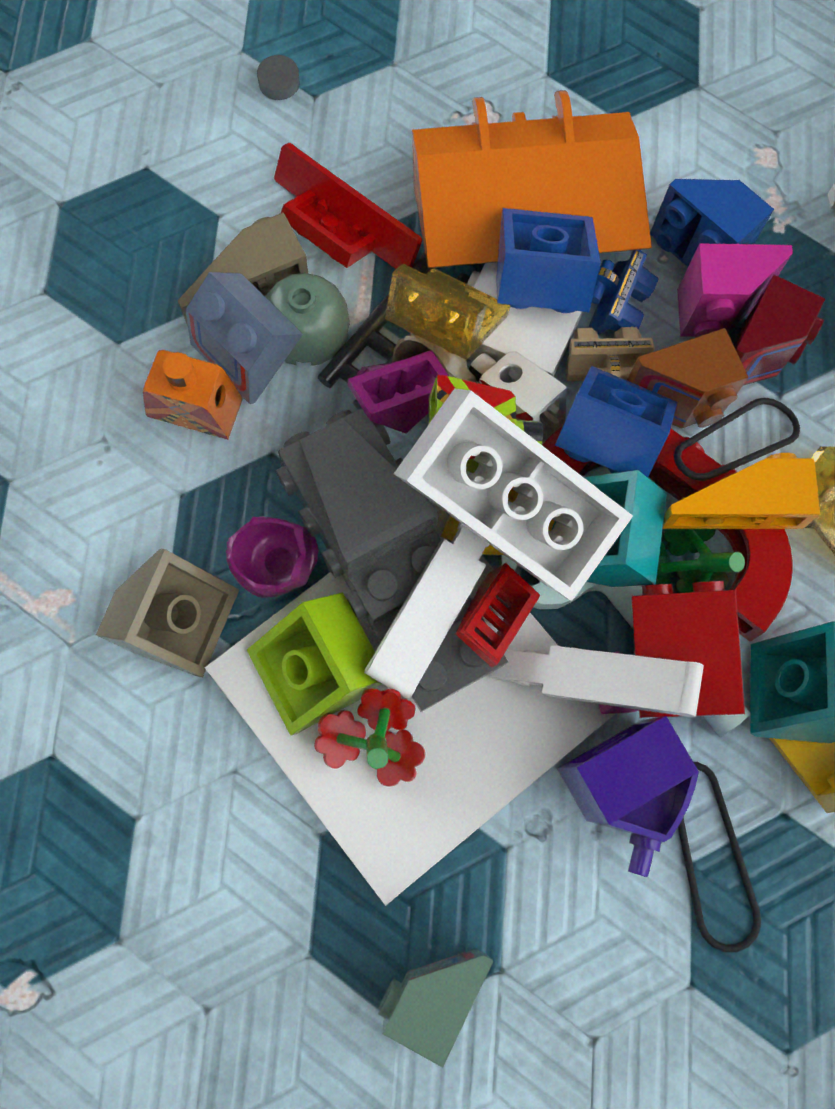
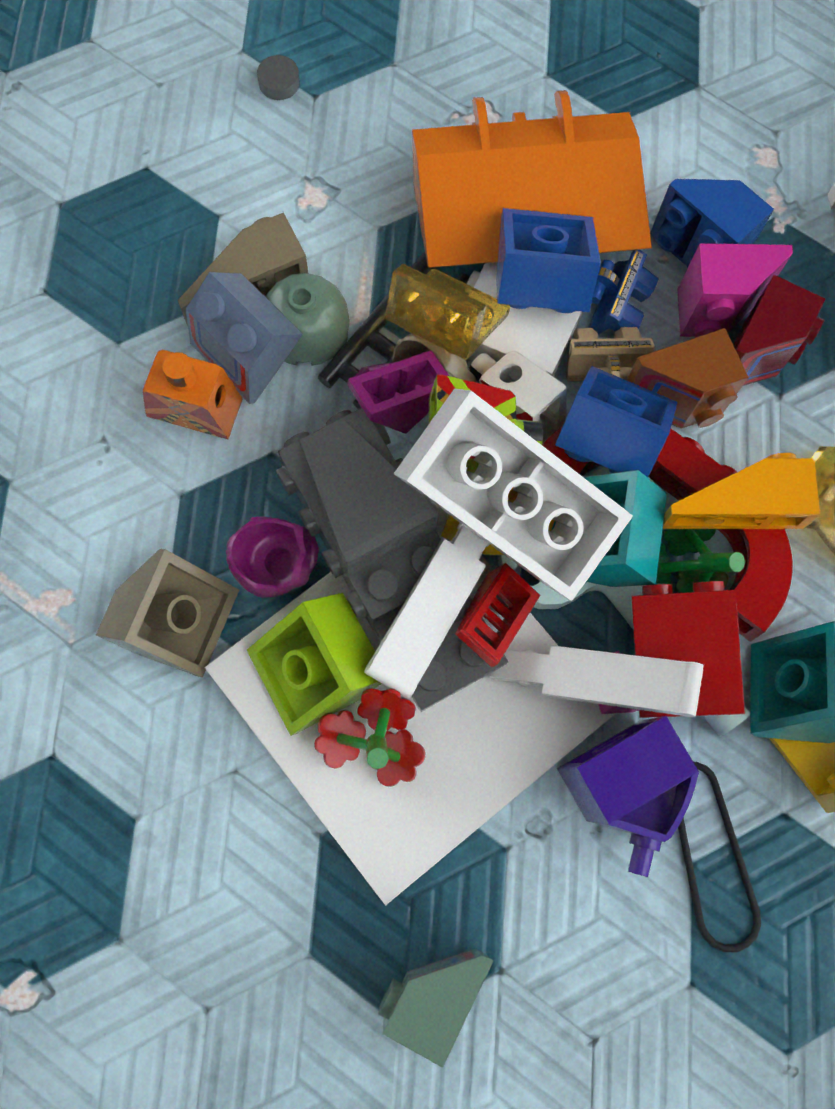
red bracket [274,143,423,274] -> none
black piece [673,398,800,481] -> none

